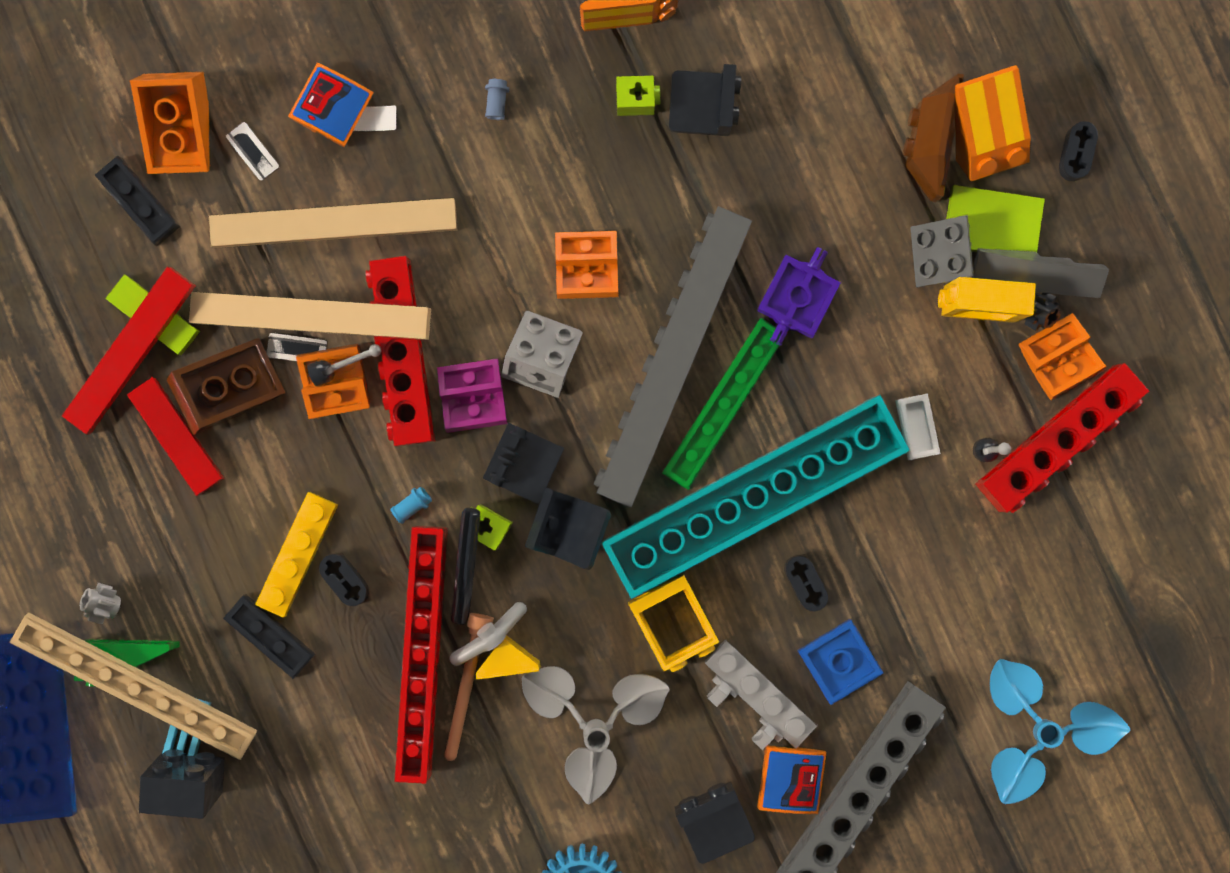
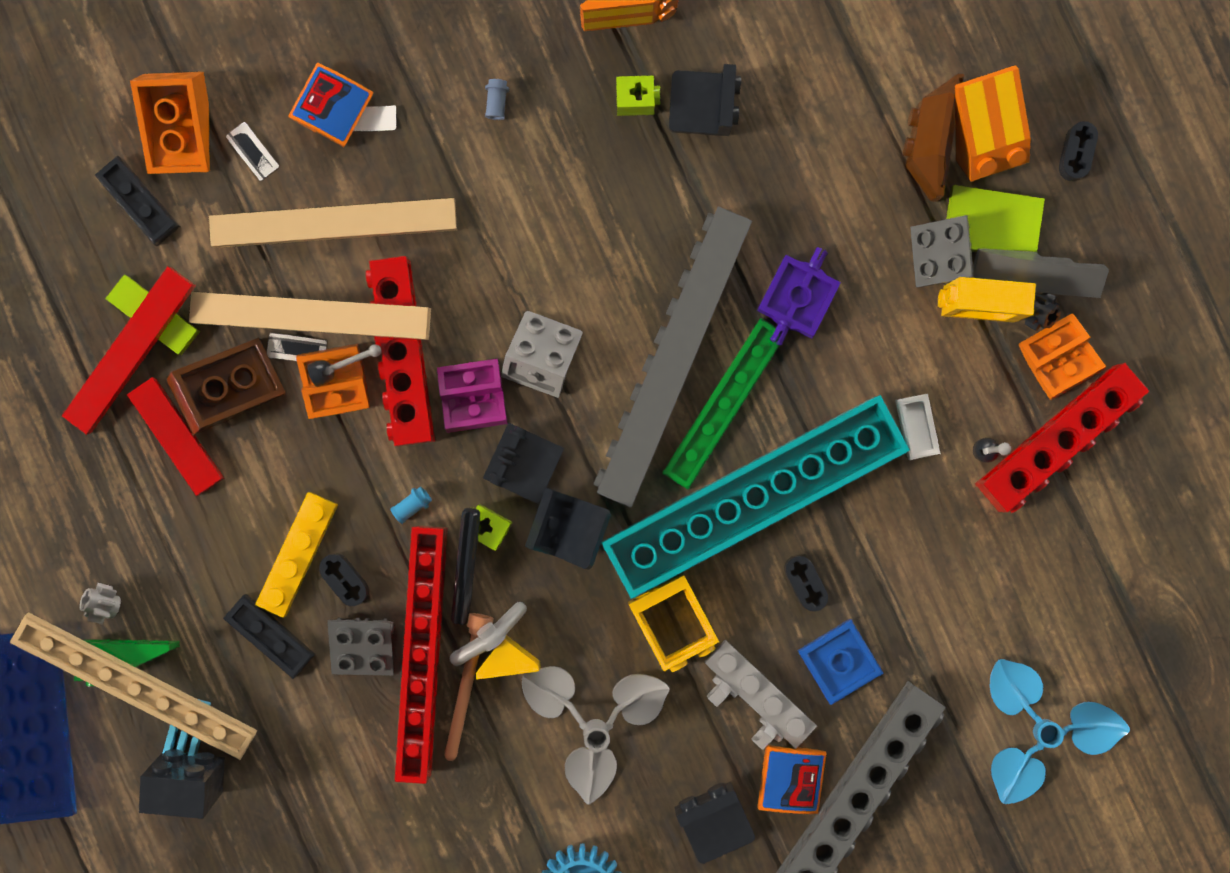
orange slope [555,231,618,299] -> none
none -> dark grey hinge [328,617,395,676]

